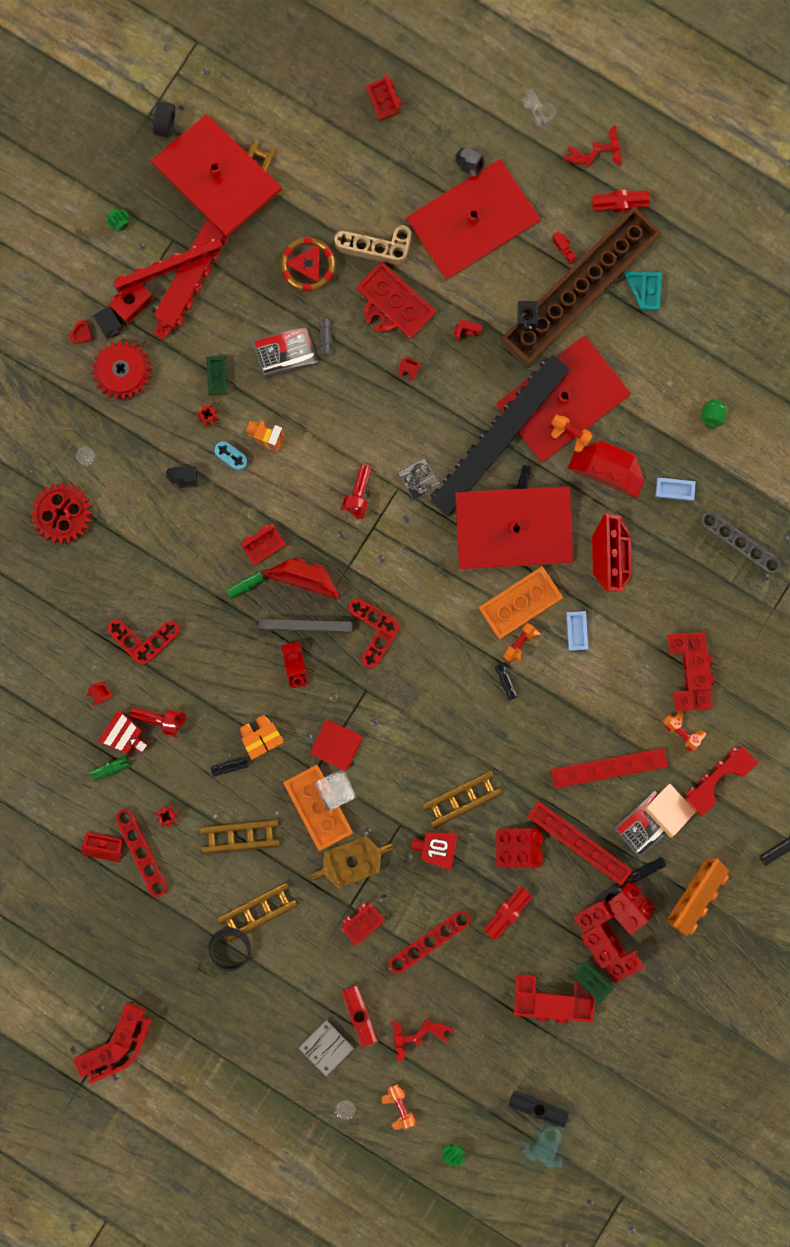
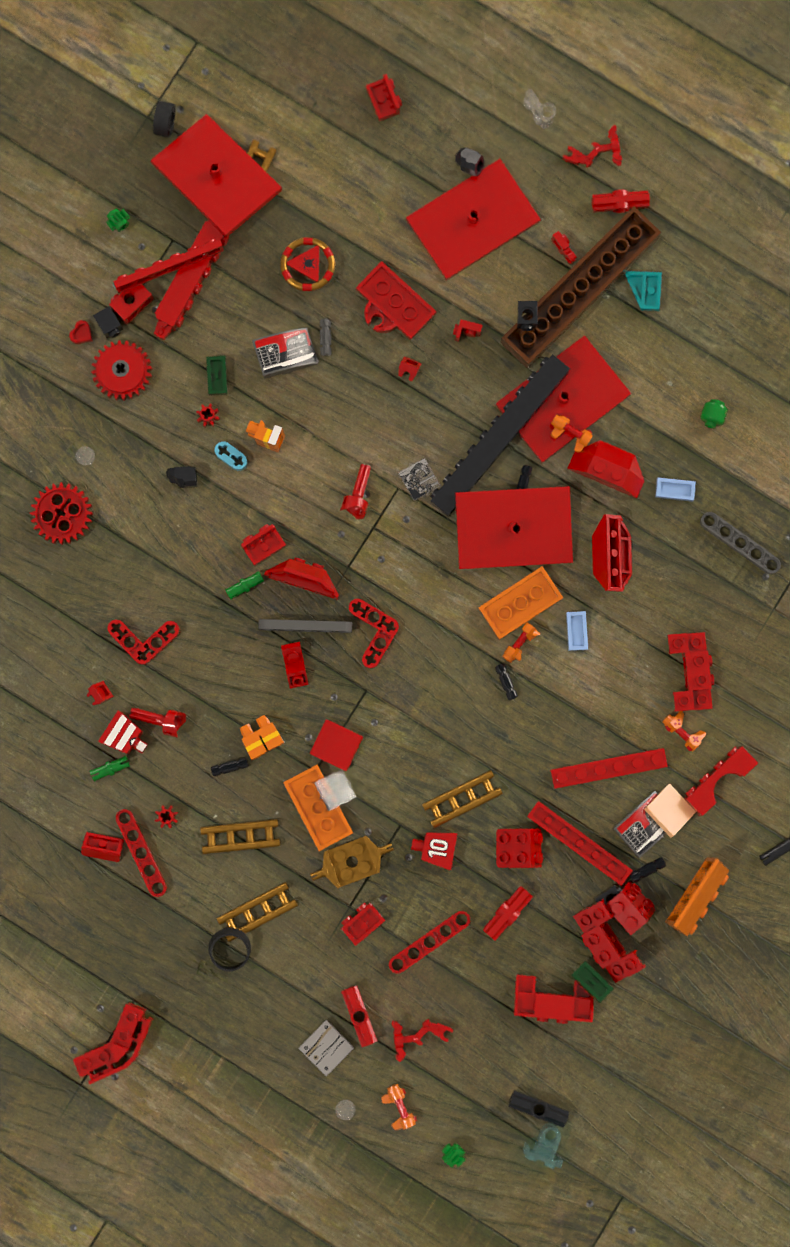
tan beam [335,225,411,265] -> none

